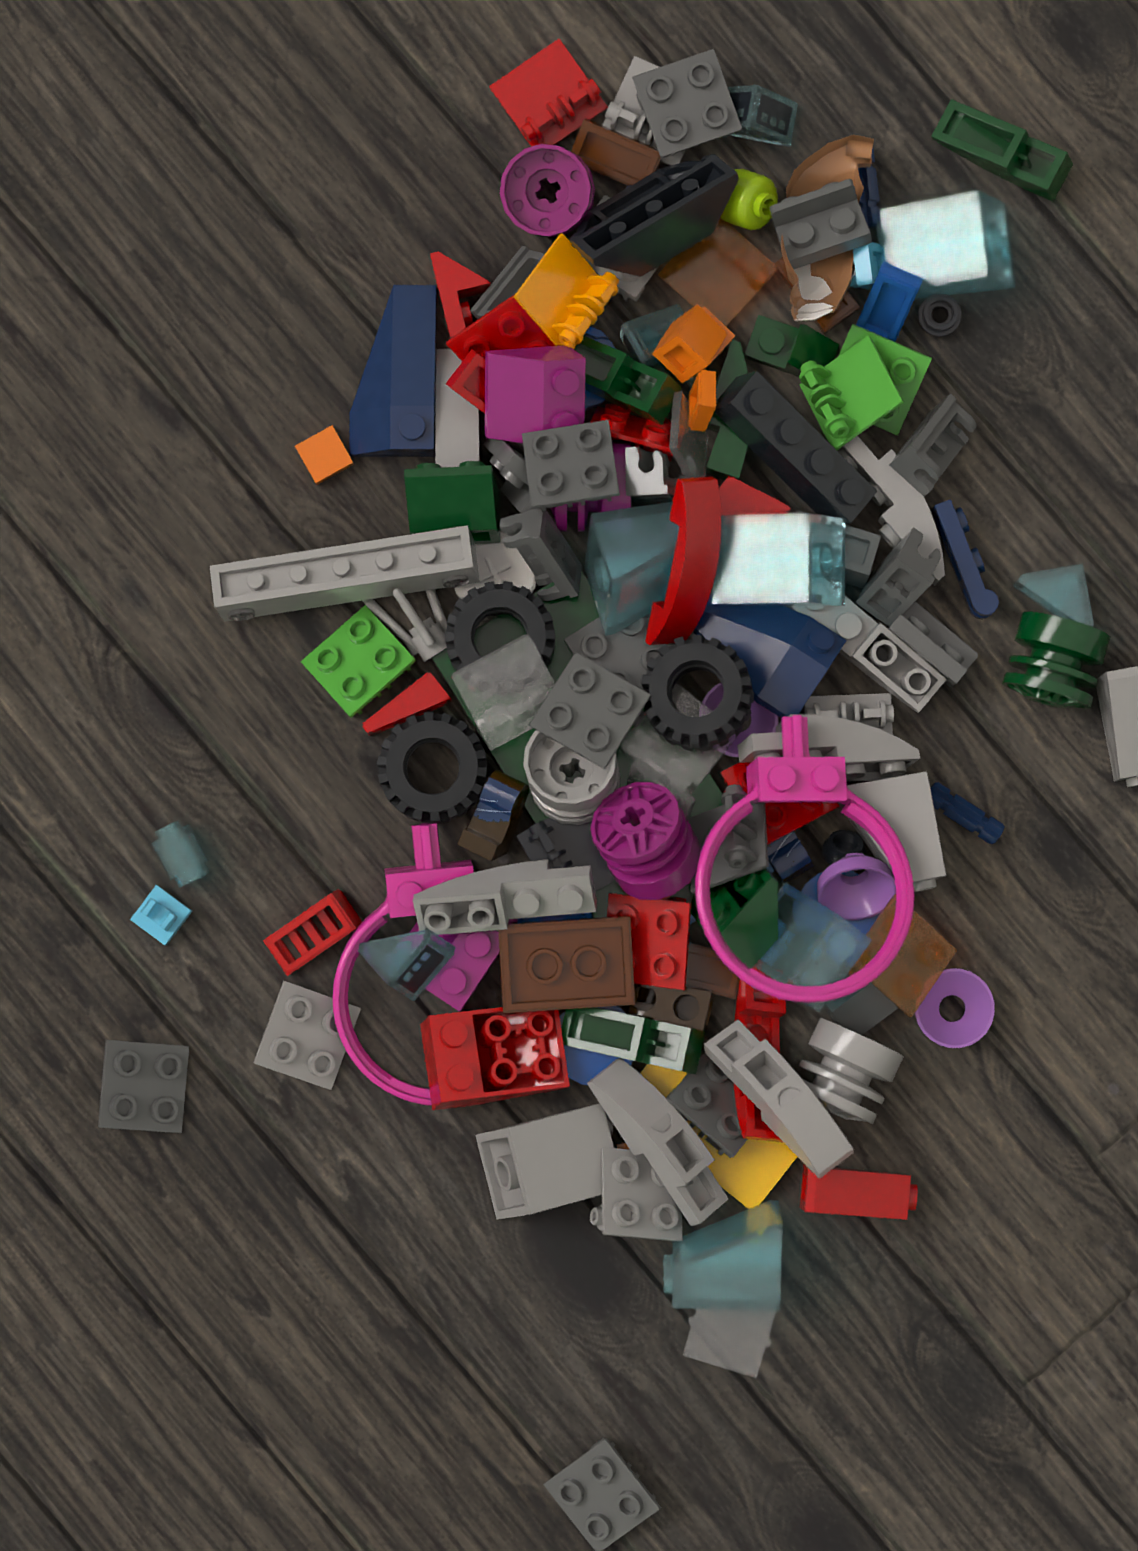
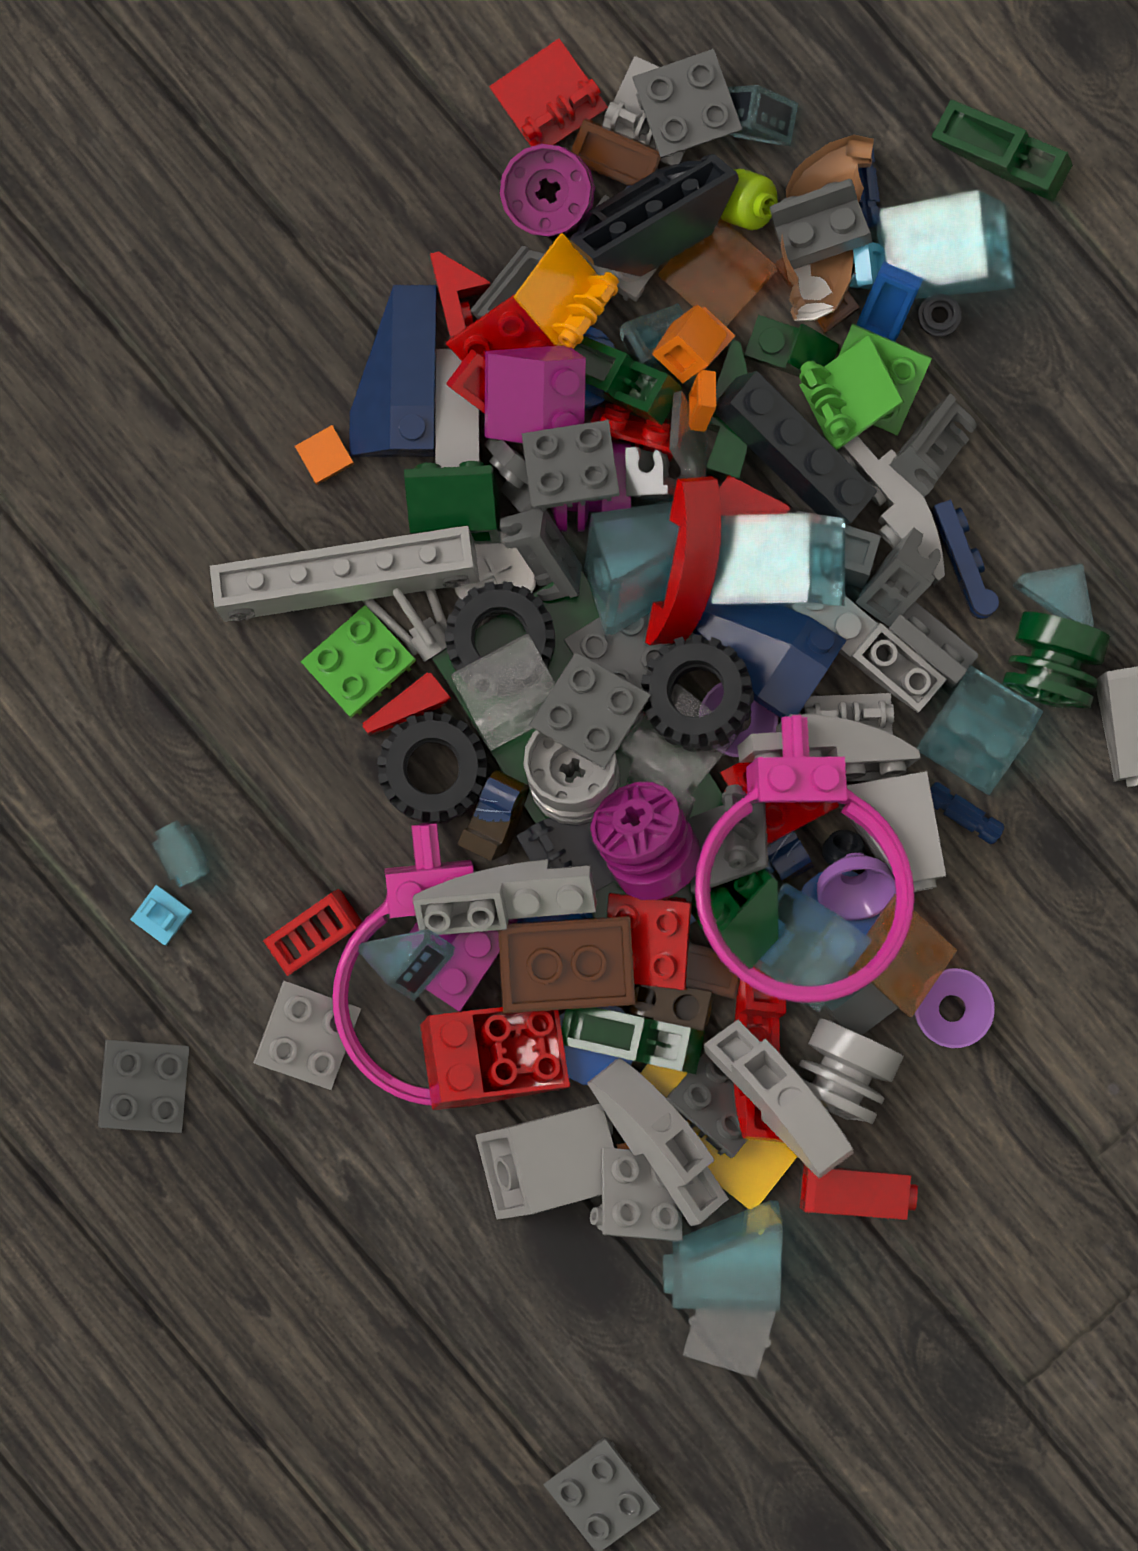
none -> clear light blue slope [917,665,1044,795]

